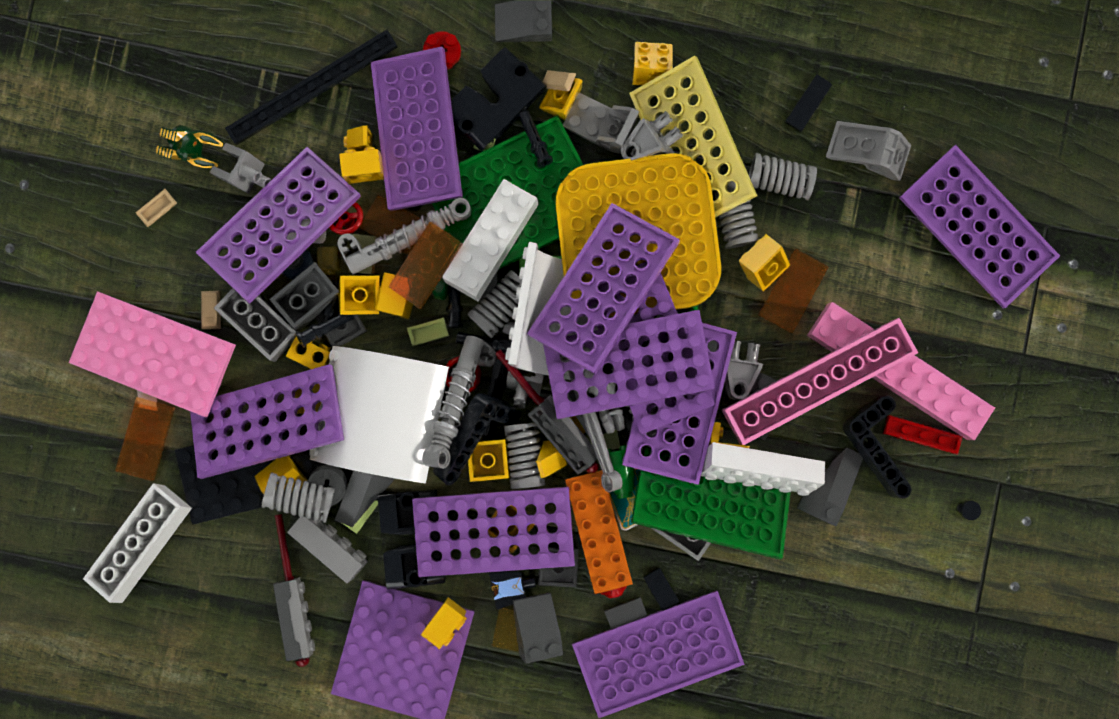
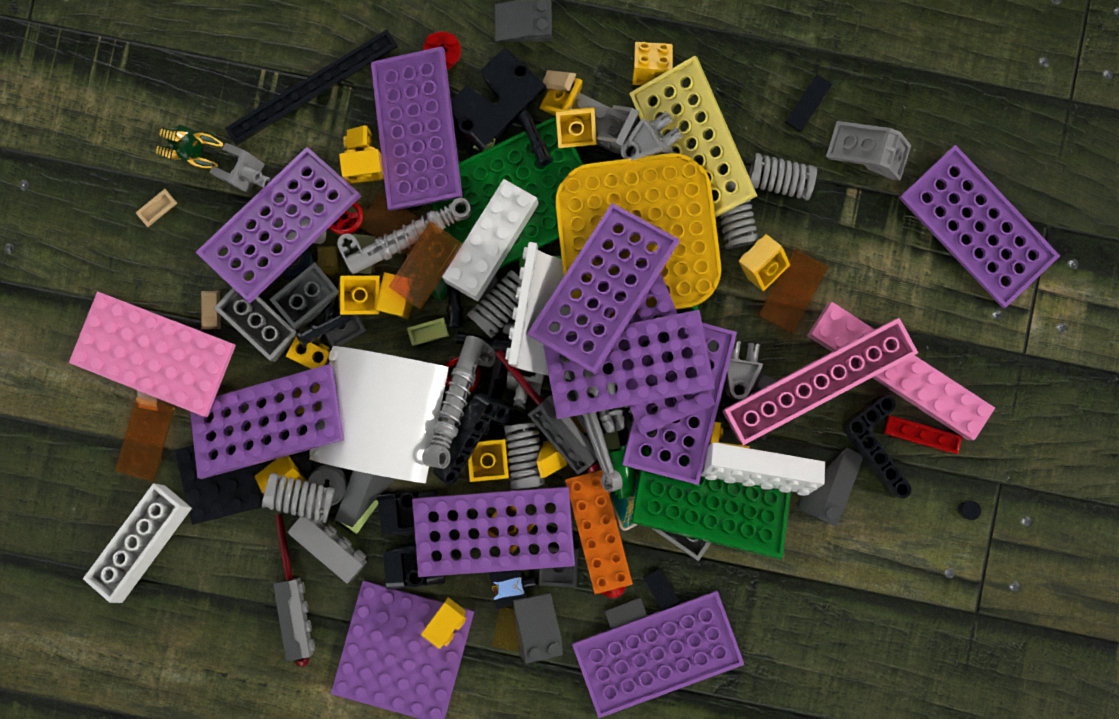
none -> yellow slope [556,107,597,148]

